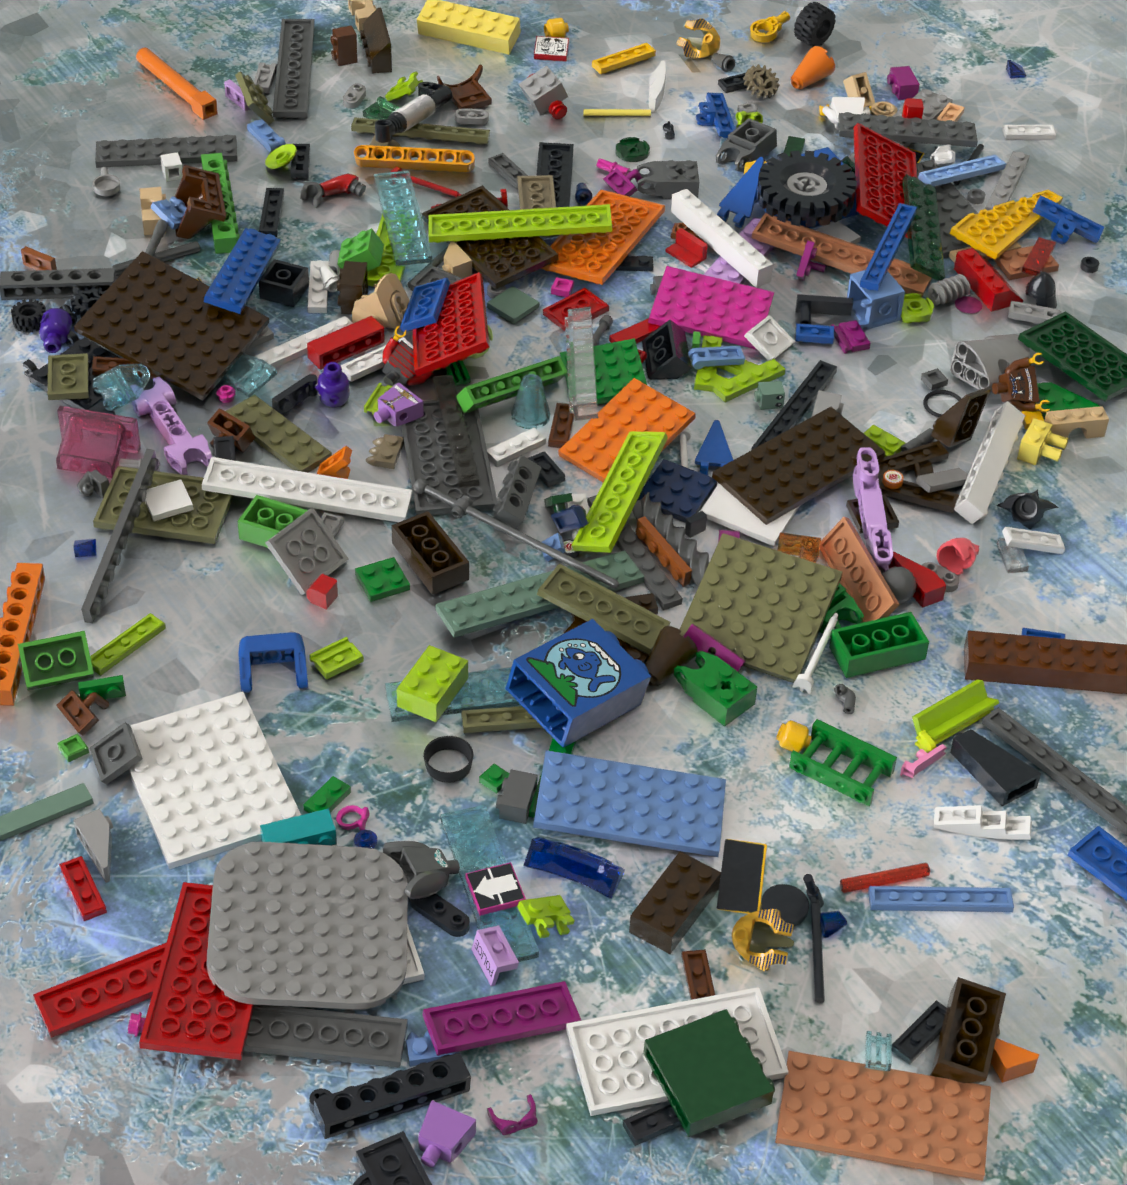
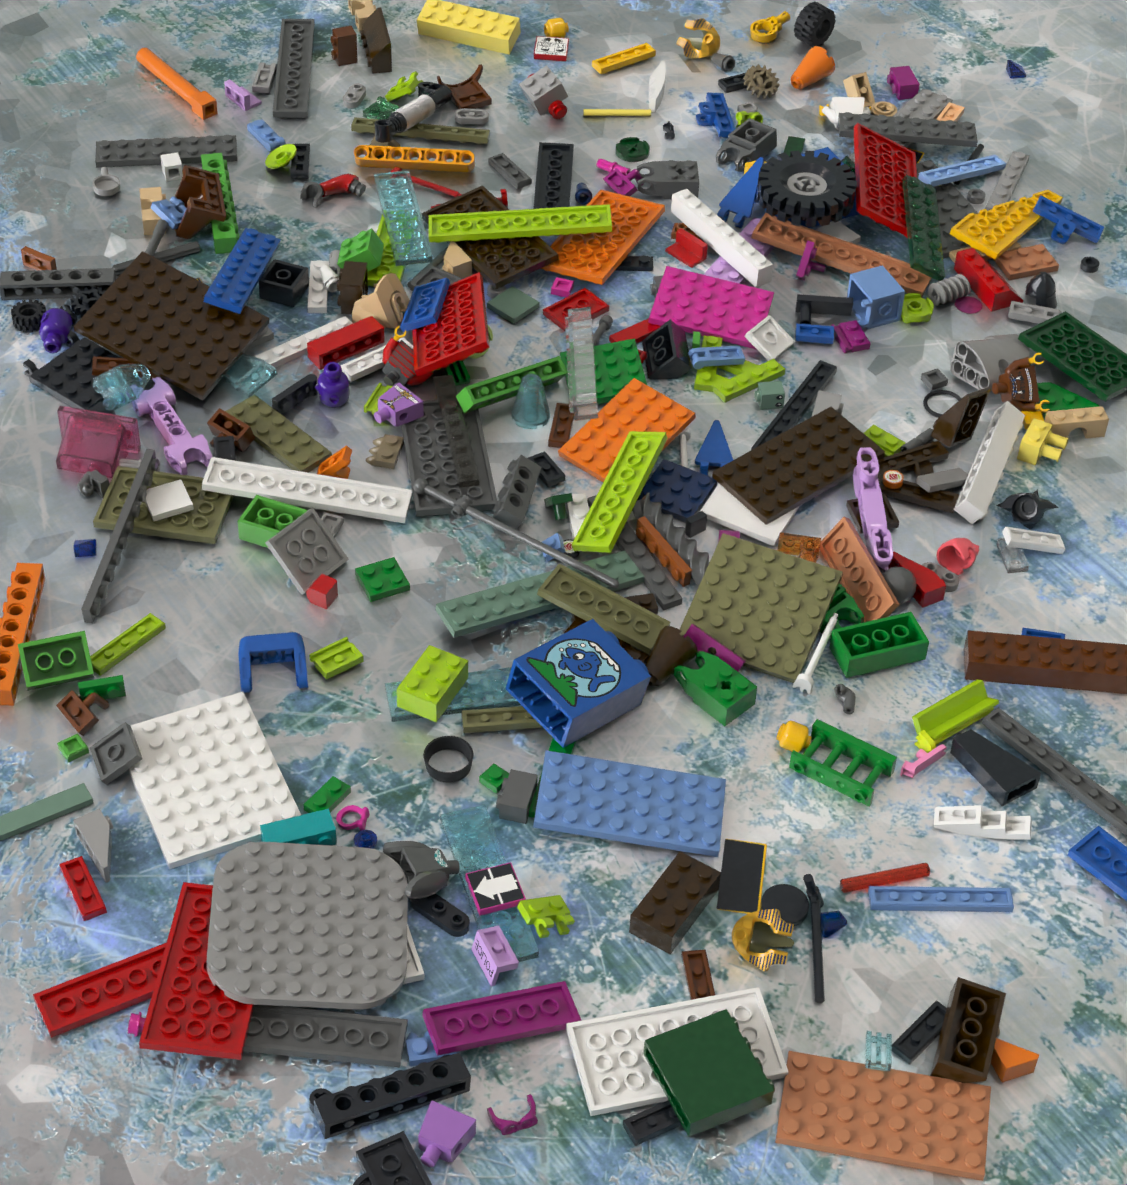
olive plate [47,353,89,400] -> none
dark pink plate [216,385,236,403] -> none
olive plate [235,71,274,125] -> none
black plate [259,188,284,237] -> none
dark brown brick [391,511,469,595] -> none
white plate [487,427,546,467] -> none
dark tan plate [517,175,556,210] -> none
clear blue windscreen [523,837,625,899] -> none
dark blue tile [551,505,589,533] -> none
blue plate [860,203,917,291] -> none
red piece [901,98,924,119] -> none
white piece [930,145,955,168] -> none
white tile [1002,125,1057,140] -> none
clear red tile [1022,237,1056,276] -> none

